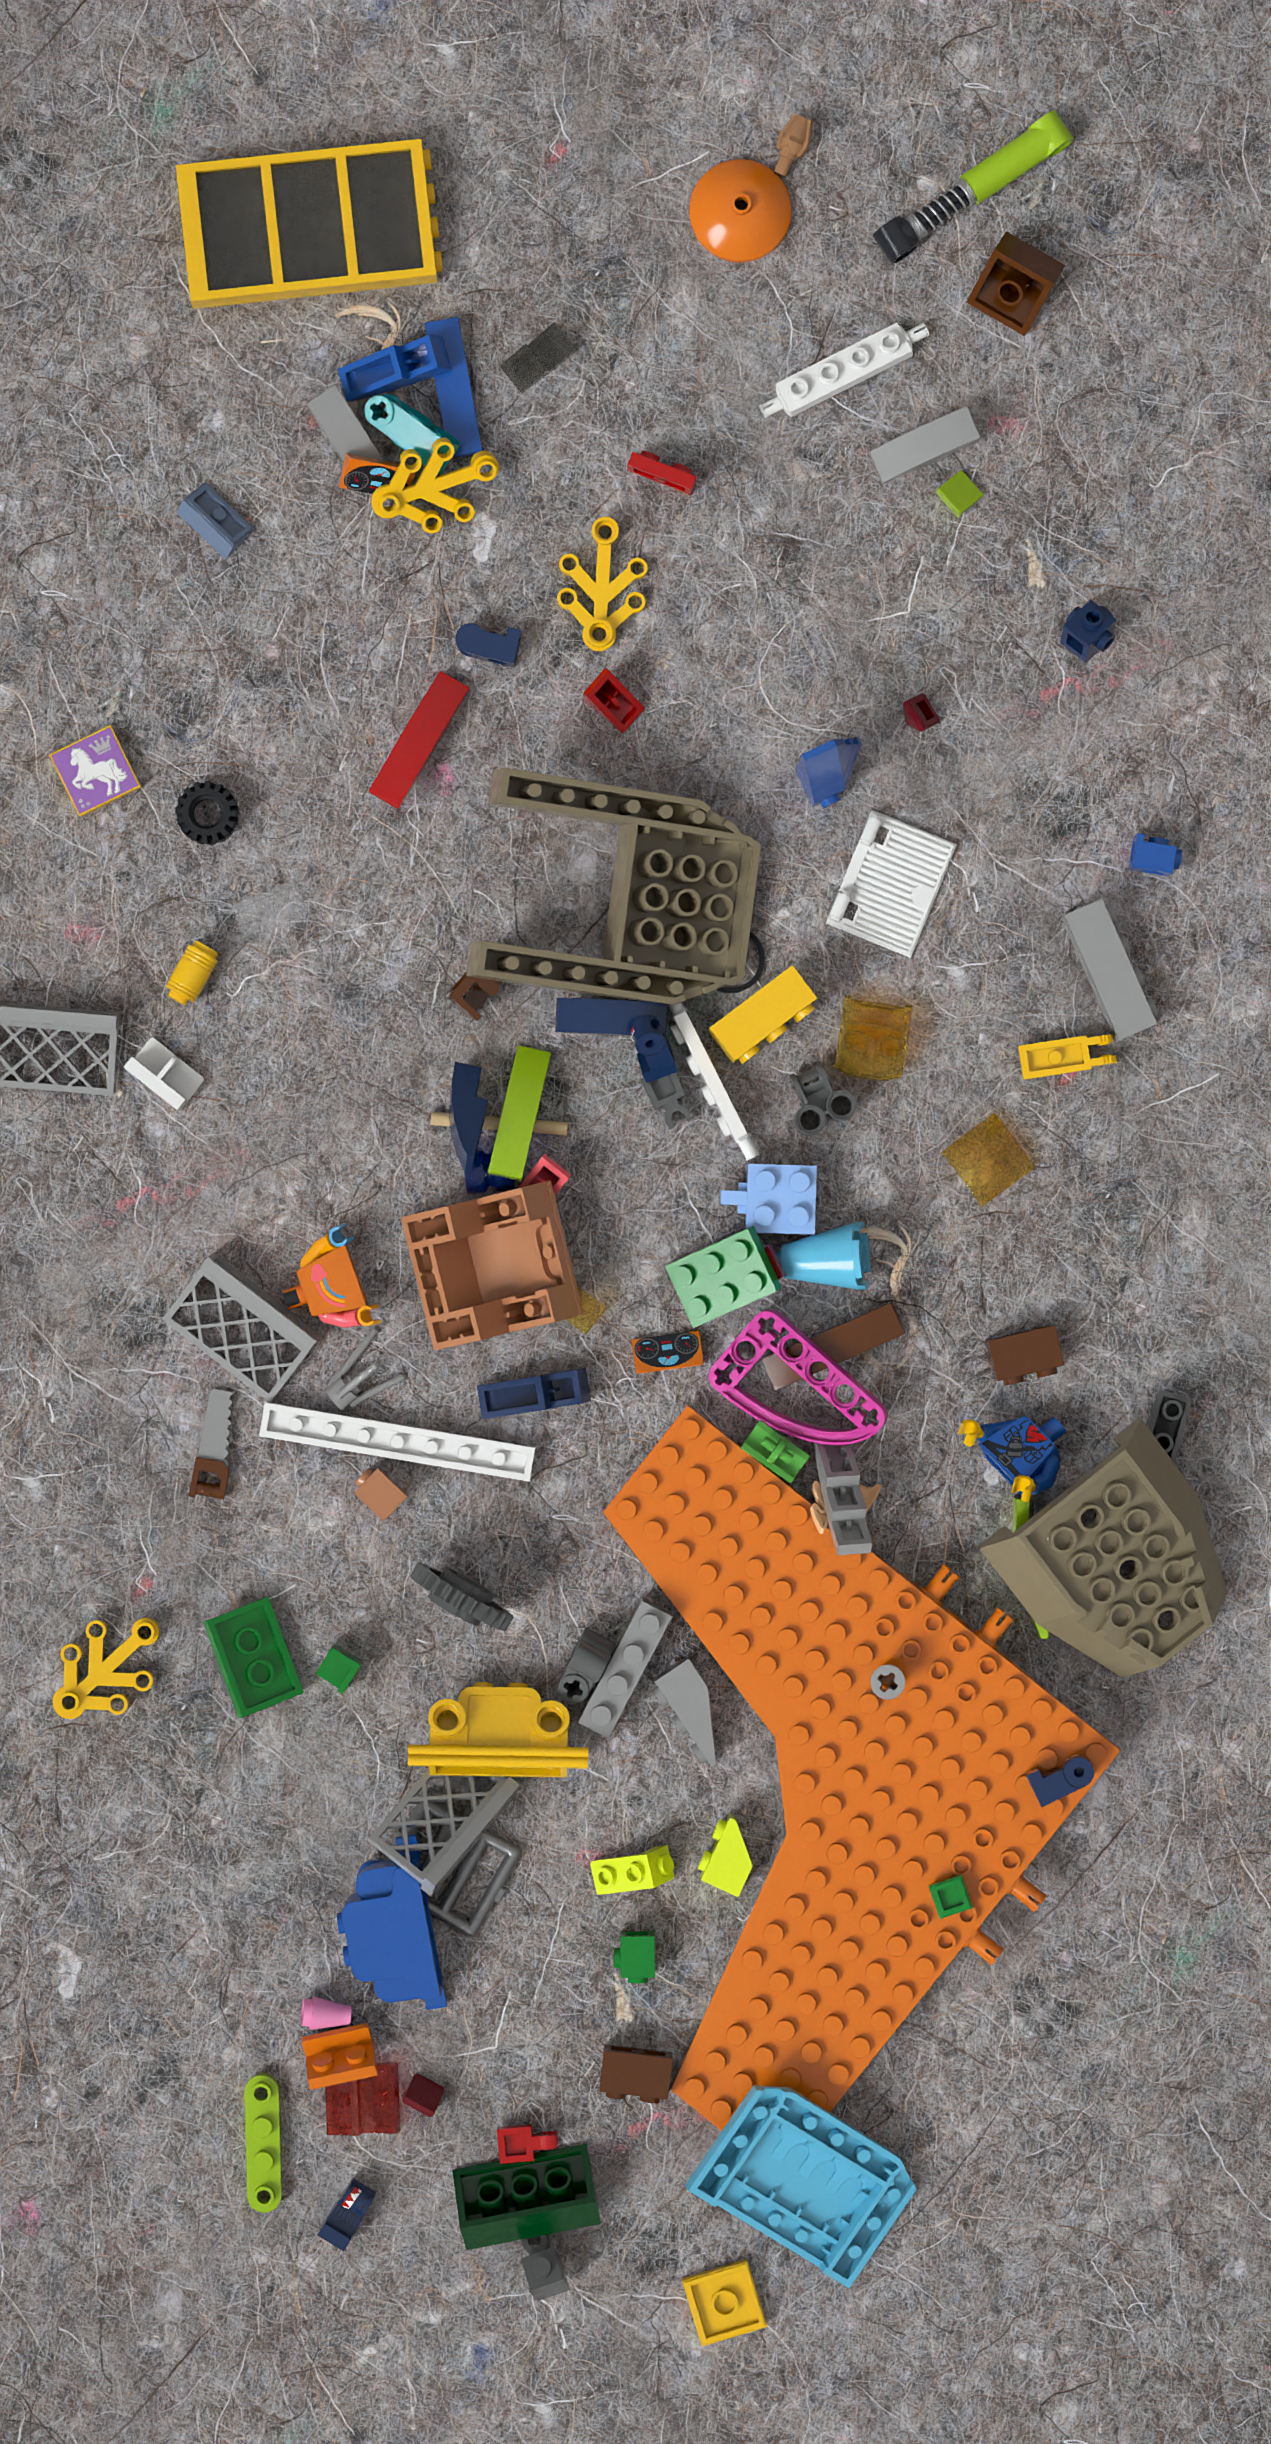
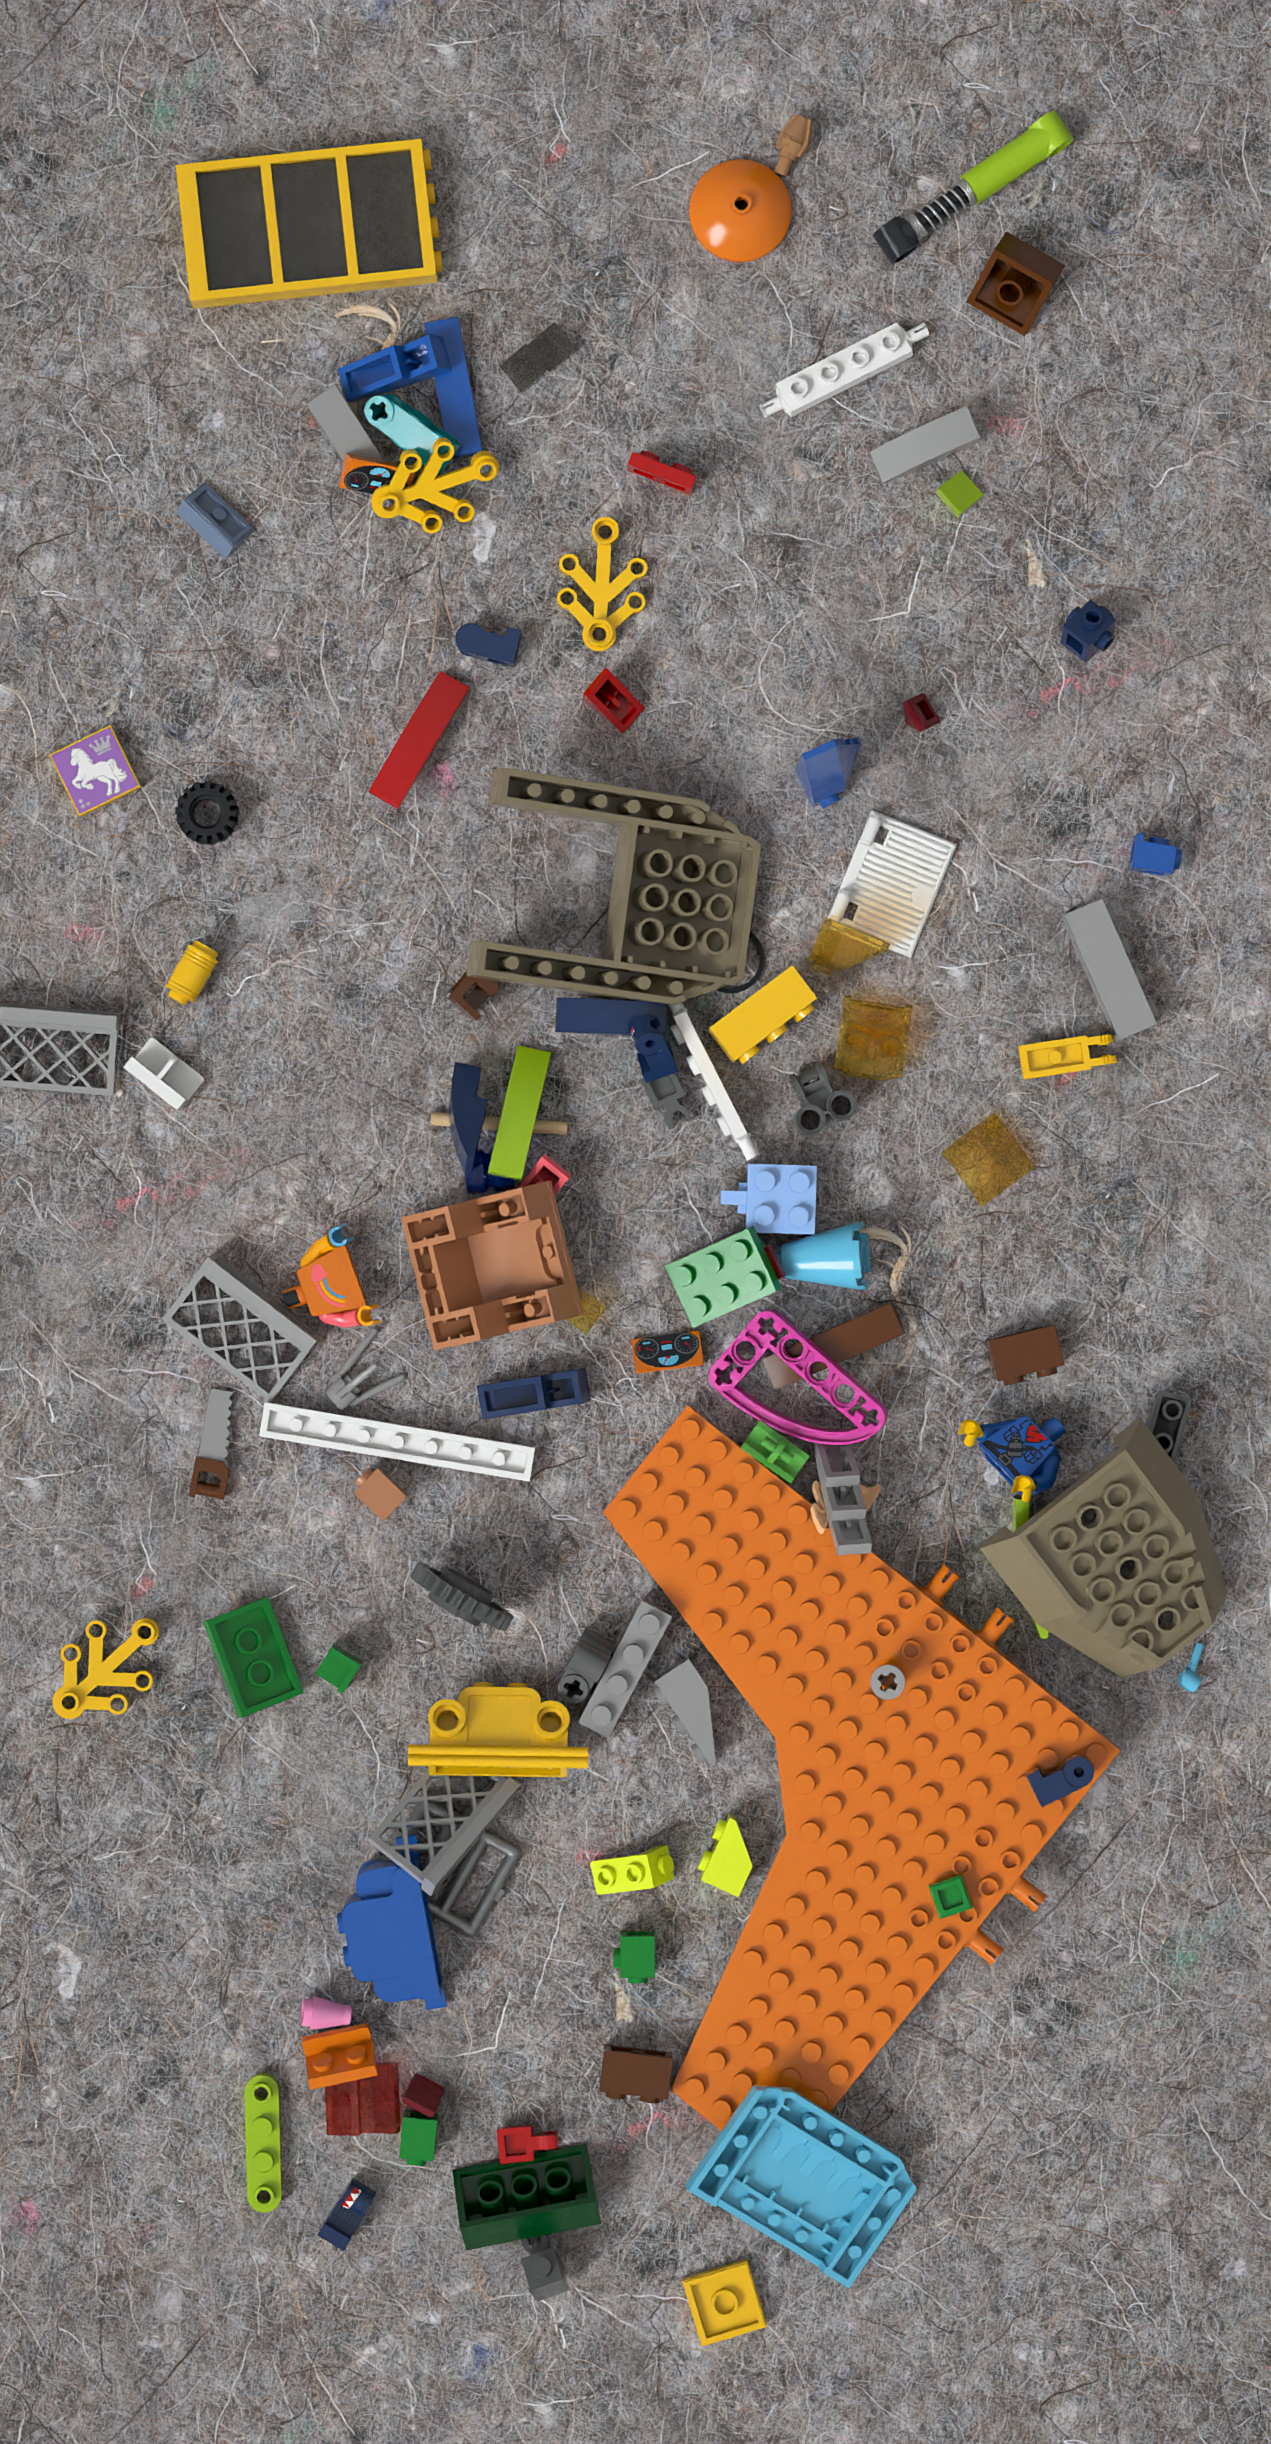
none -> green brick [399,2110,439,2166]
none -> clear yellow slope [807,917,890,976]
none -> medium azure hand [1178,1643,1205,1692]

